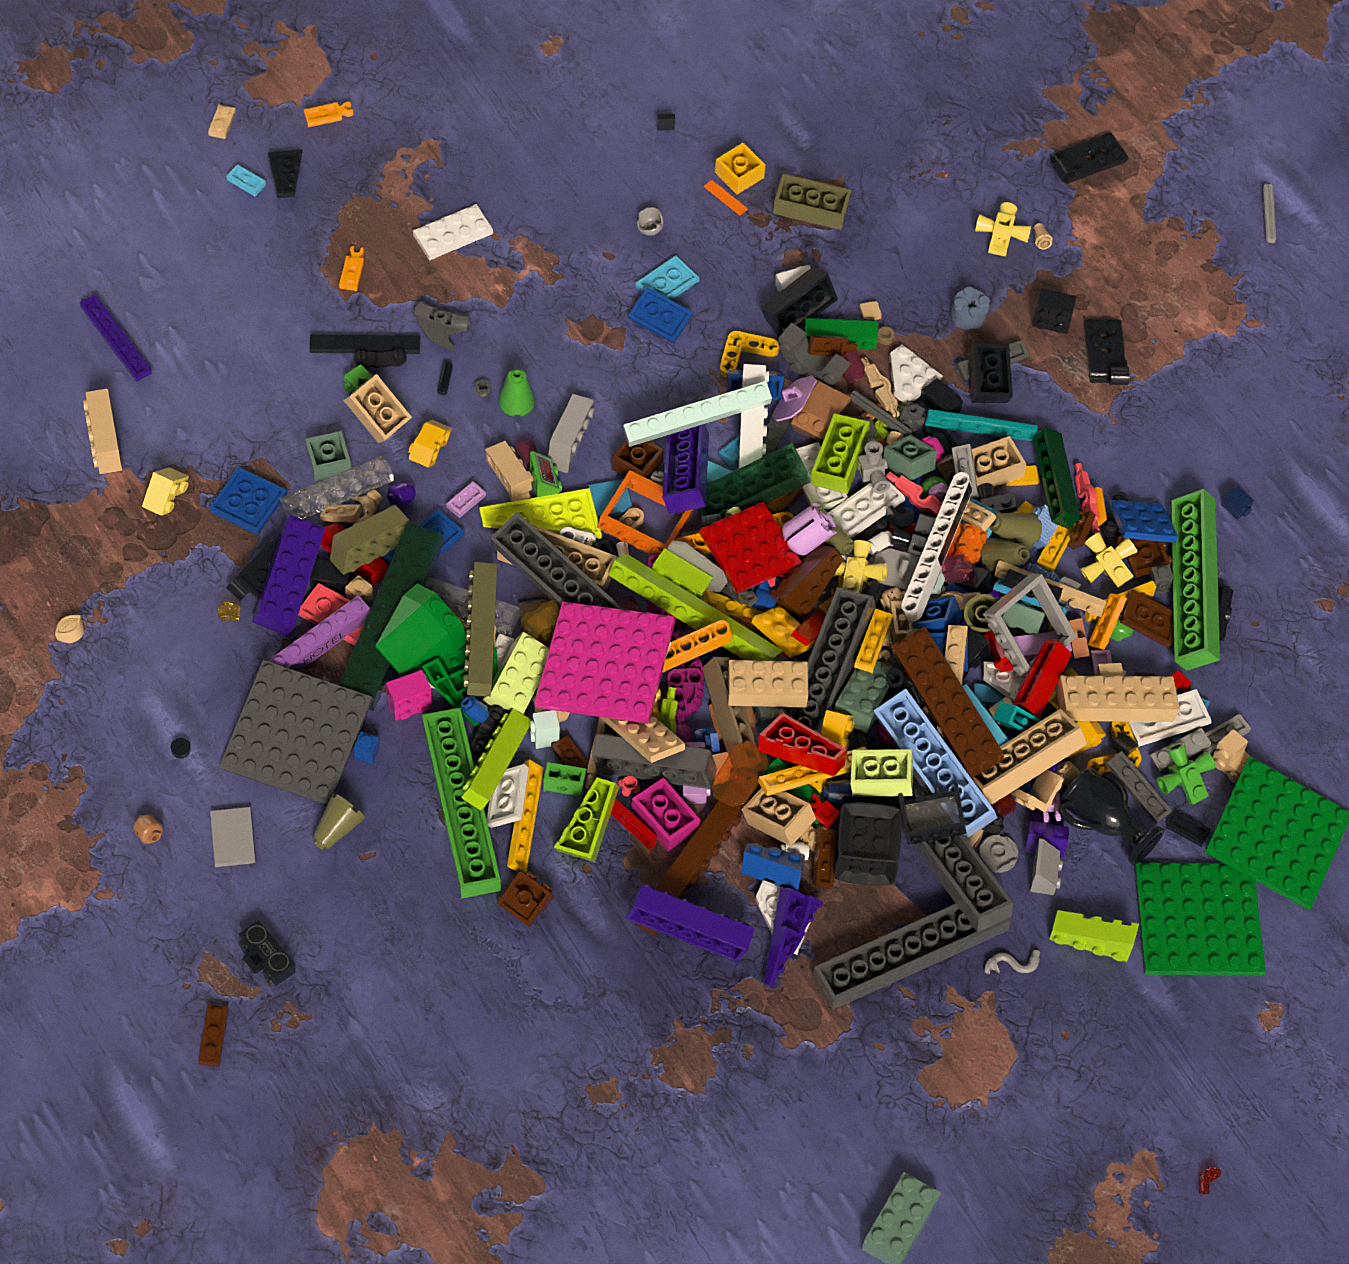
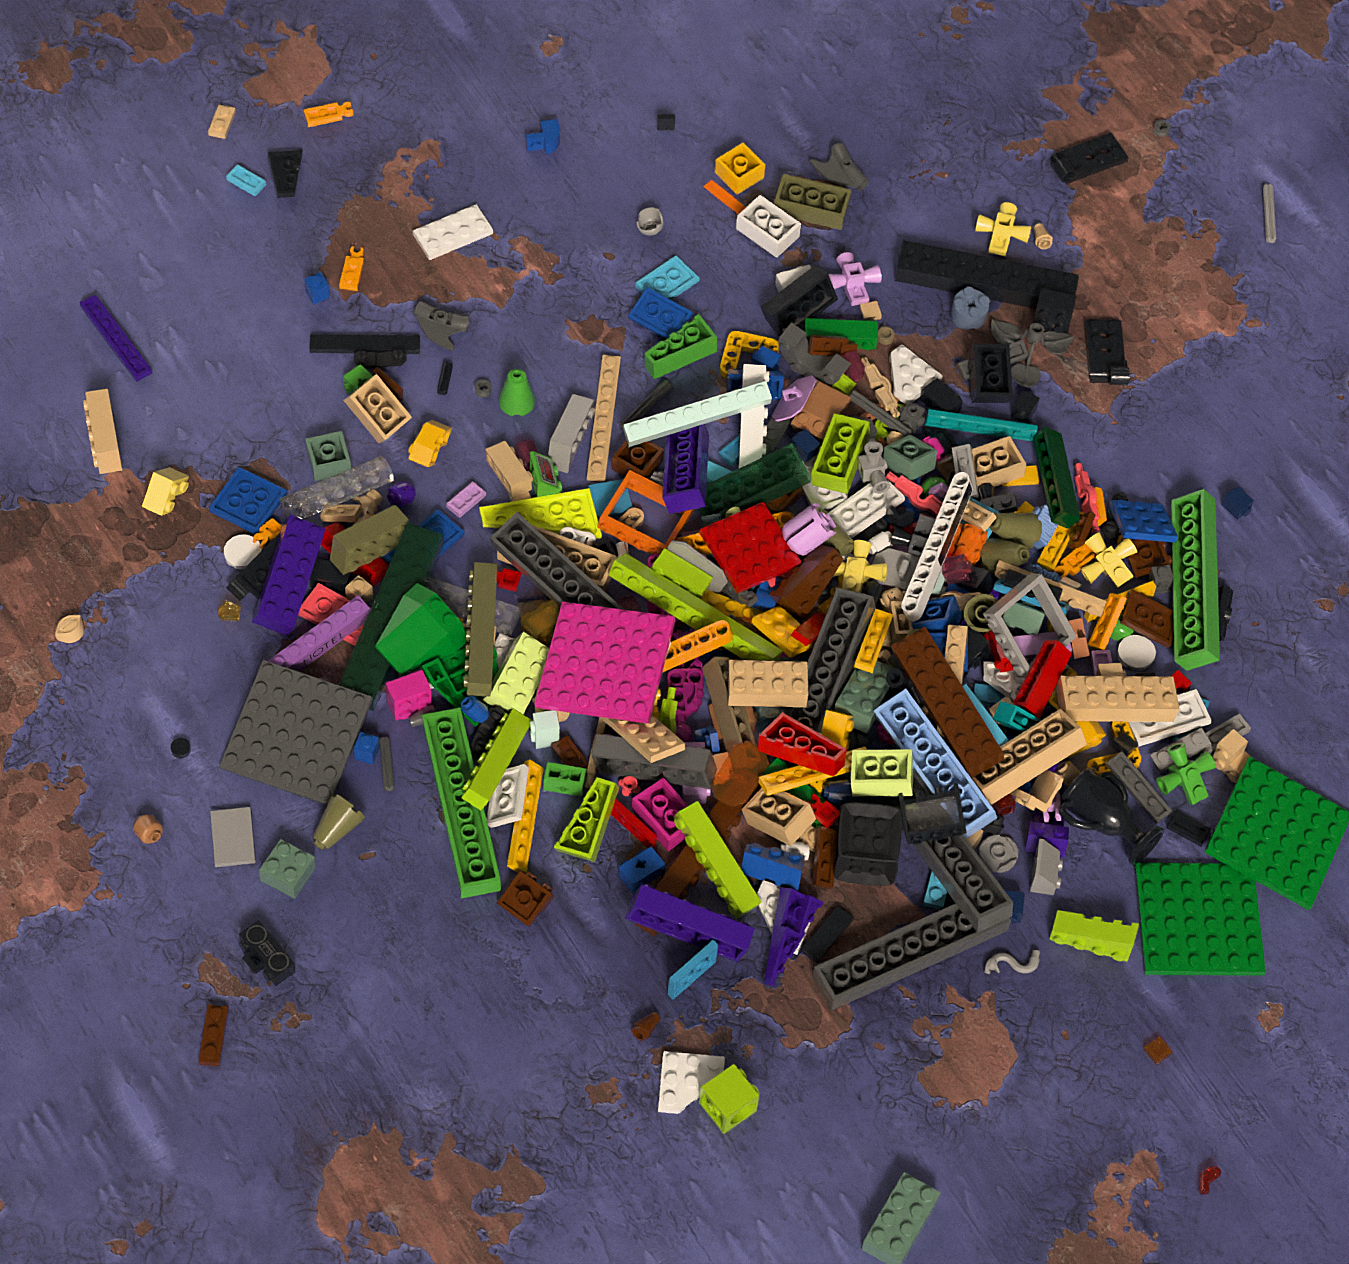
none -> white tile [224,535,262,570]
none -> light orange plate [253,518,282,549]
none -> sand green brick [259,839,316,899]
none -> blue brick [304,272,330,305]
none -> reddish brown plate [372,367,403,402]
none -> dark grey axle [379,737,394,791]
none -> dark grey cone [409,705,436,727]
none -> red plate [496,568,522,592]
none -> blue brick [526,119,560,154]
none -> tan plate [587,355,621,482]
none -> blue brick [618,847,665,893]
none -> dark grey axle [619,380,672,432]
none -> reddish brown cone [631,1012,661,1041]
none -> bright green wedge [645,314,717,379]
none -> white plate [658,1051,725,1114]
none -> dark azure tile [668,940,718,1000]
none -> lime brick [673,801,762,919]
none -> lime brick [699,1064,759,1134]
none -> white brick [736,195,801,257]
none -> blue brick [751,346,781,371]
none -> dark blue brick [790,429,820,463]
none -> black tile [802,906,854,963]
none -> dark grey pin [810,143,869,191]
none -> lavender brick [829,252,881,306]
none -> lime plate [831,374,856,396]
none -> black brick [895,240,1079,309]
none -> medium azure plate [923,872,947,910]
none -> dark grey plant [991,319,1074,387]
none -> dark blue brick [1005,890,1025,923]
none -> black brick [1012,390,1040,424]
none -> light orange plate [1053,541,1097,578]
none -> white tile [1117,635,1156,671]
none -> clear orange tile [1143,1036,1173,1065]
none -> dark grey bush [1154,120,1170,137]

